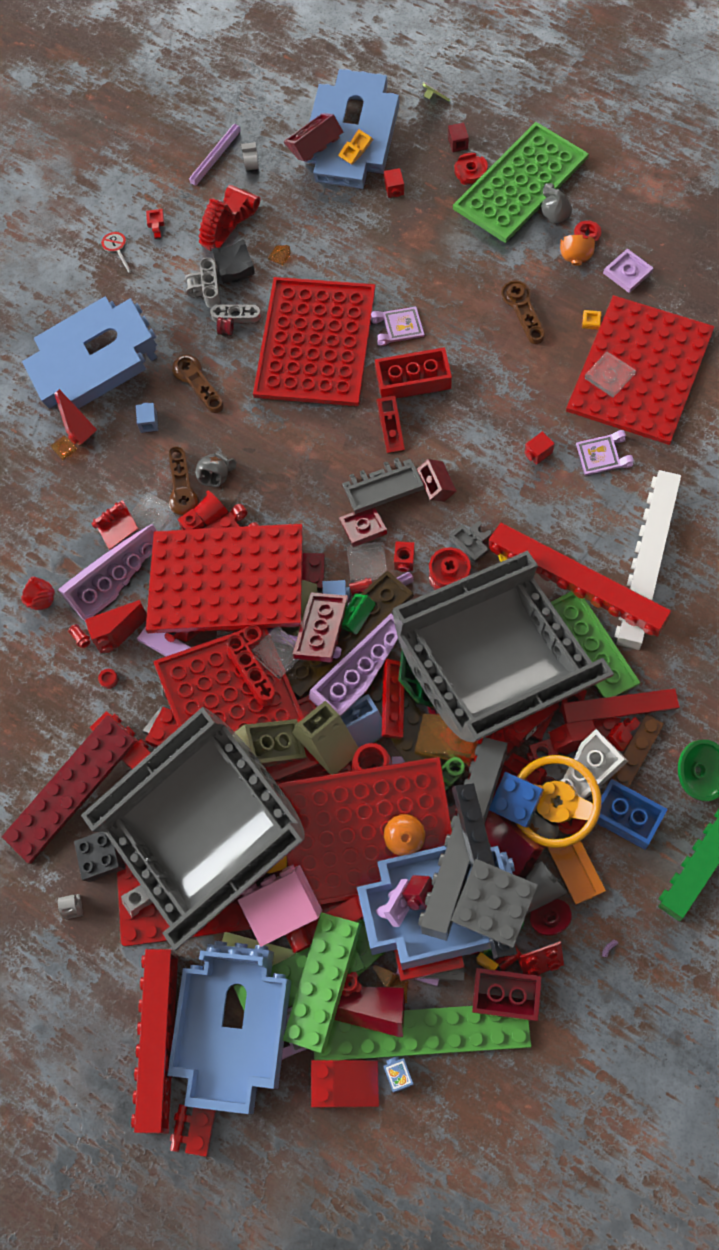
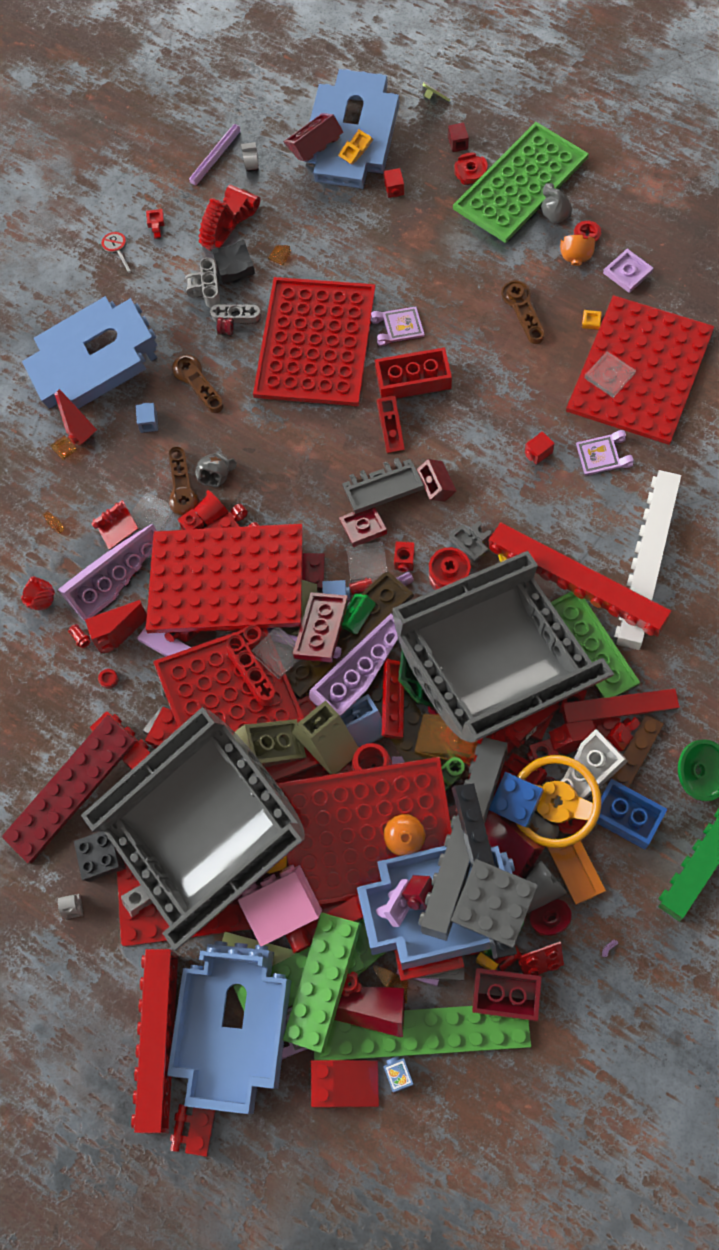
none -> clear orange tile [43,511,65,533]

